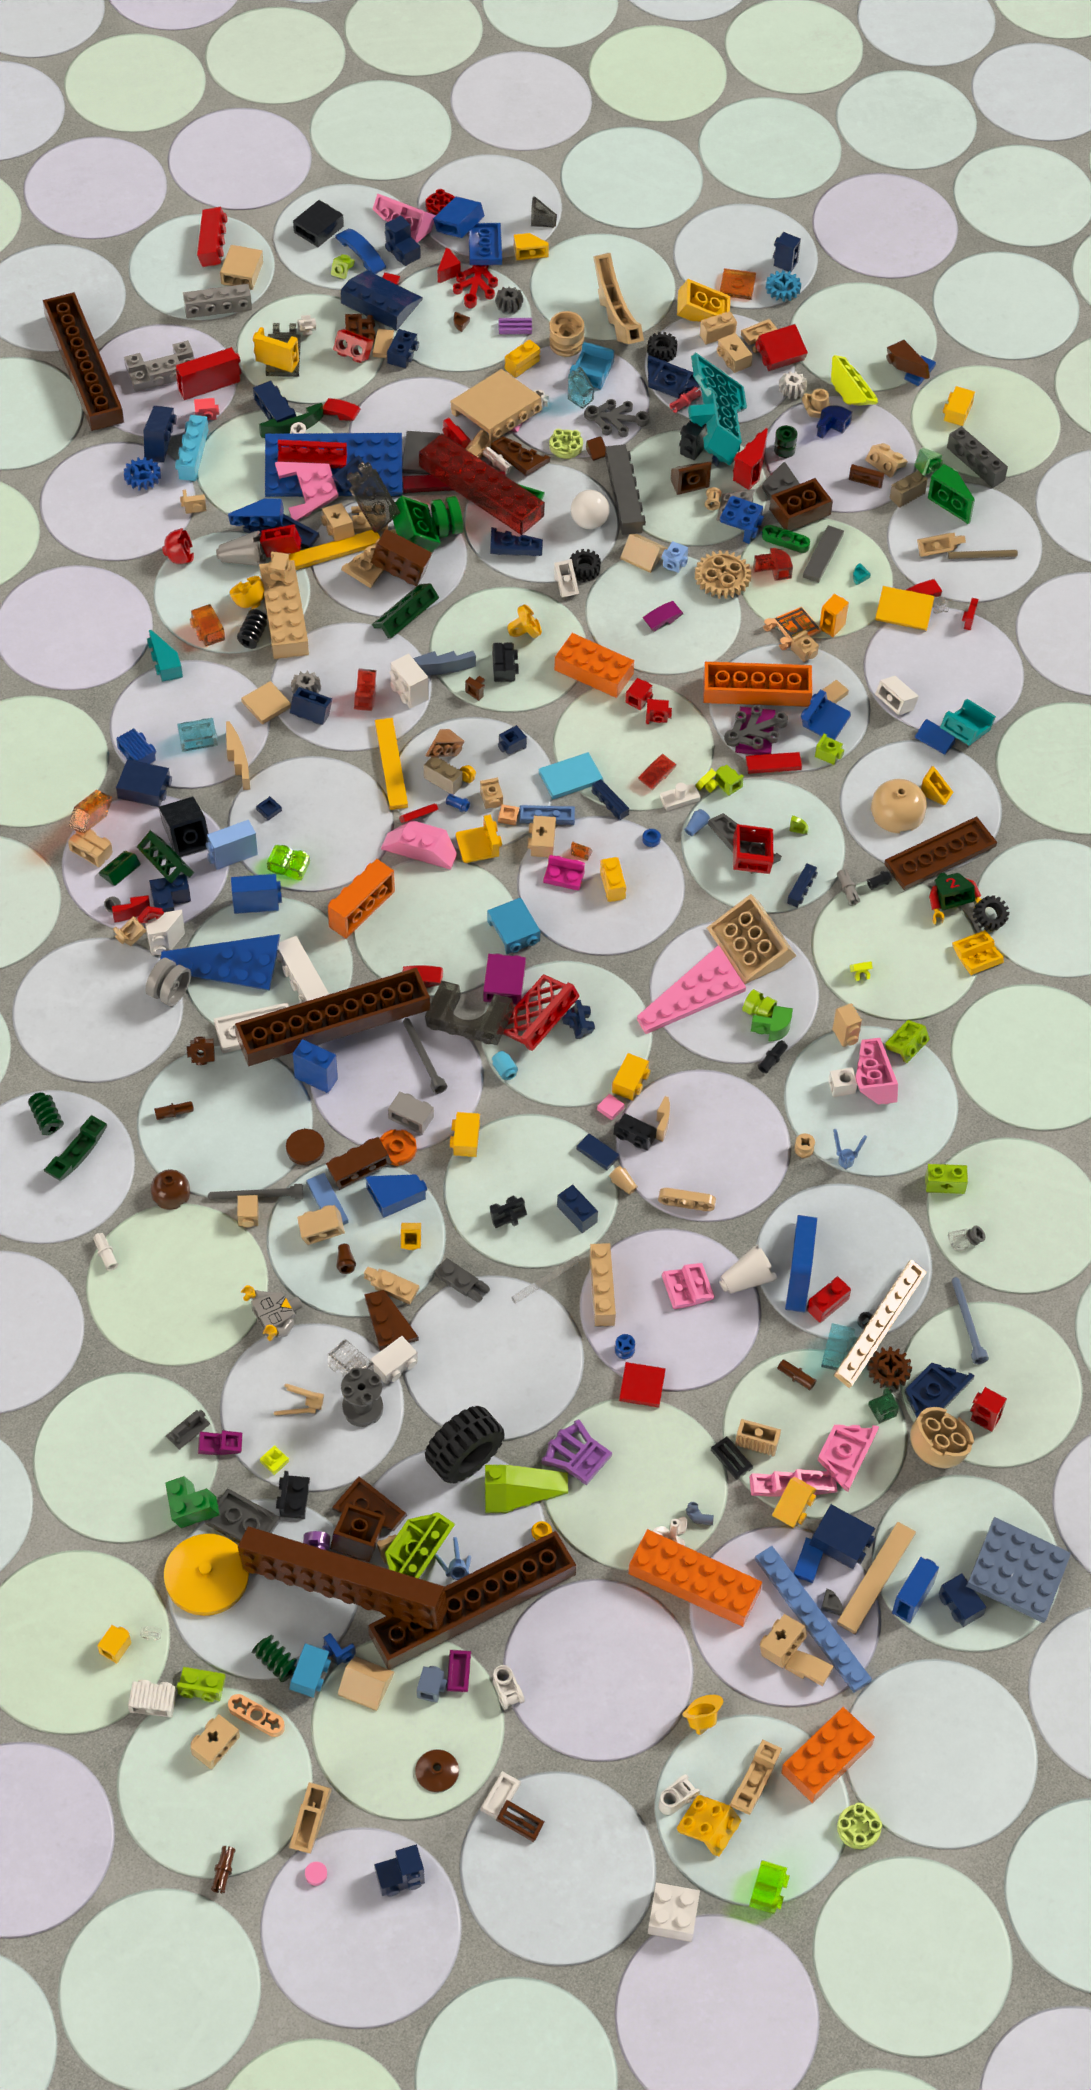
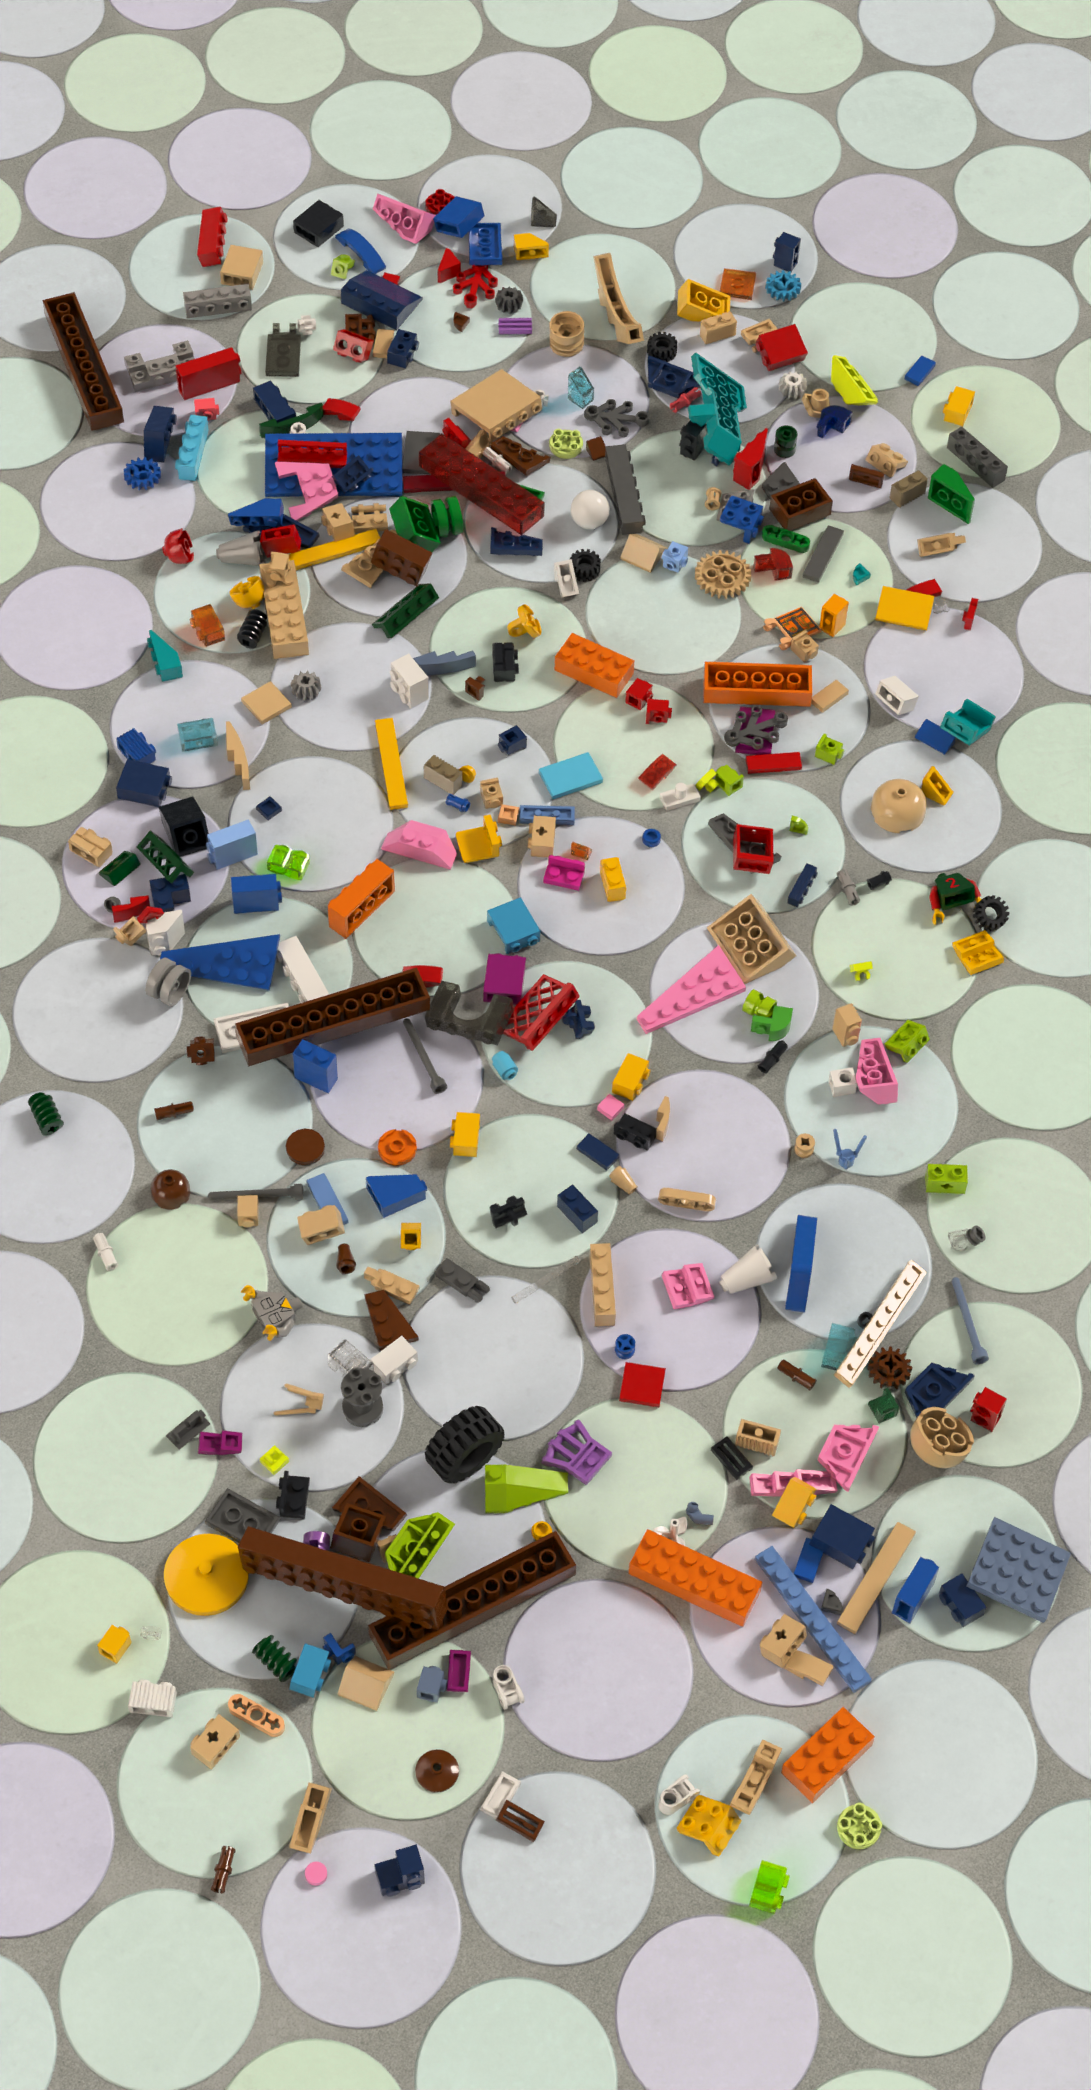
dark green slope [44,1115,107,1181] -> none
clear orange brick [68,790,113,833] -> none
green brick [165,1476,220,1528] -> none
lime bracket [177,1667,226,1702] -> none
tan bracket [180,490,206,514] -> none
yellow panel [253,327,299,373] -> none
dark blue brick [290,687,332,725] -> none
reddish brown brick [326,1137,391,1190] -> none
clear smoke tile [347,462,401,533] -> none
clear red brick [354,668,377,711] -> none
dark blue brick [384,215,421,266] -> none
light grey brick [388,1091,434,1134] -> none
red tile [399,803,439,823] -> none
medium nougat slope [425,729,465,757] -> none
medium blue plant [434,1537,471,1580] -> none
yellow brick [505,340,540,377] -> none
dark azure panel [570,342,615,389] -> none
dark blue piece [591,779,629,820] -> none
magenta slope [642,601,683,632] -> none
white brick [648,1882,700,1942] -> none
reddish brown slope [671,462,712,495] -> none
yellow piece [682,1695,724,1735] -> none
medium blue cone [684,809,710,836] -> none
tan brick [717,333,752,373] -> none
blue bracket [801,689,851,740] -> none
red brick [807,1276,851,1323] -> none
reddish brown plate [884,816,997,890] -> none
reddish brown slope [886,340,930,379] -> none
green slope [914,448,943,476] -> none
dark tan bar [948,550,1018,559] -> none

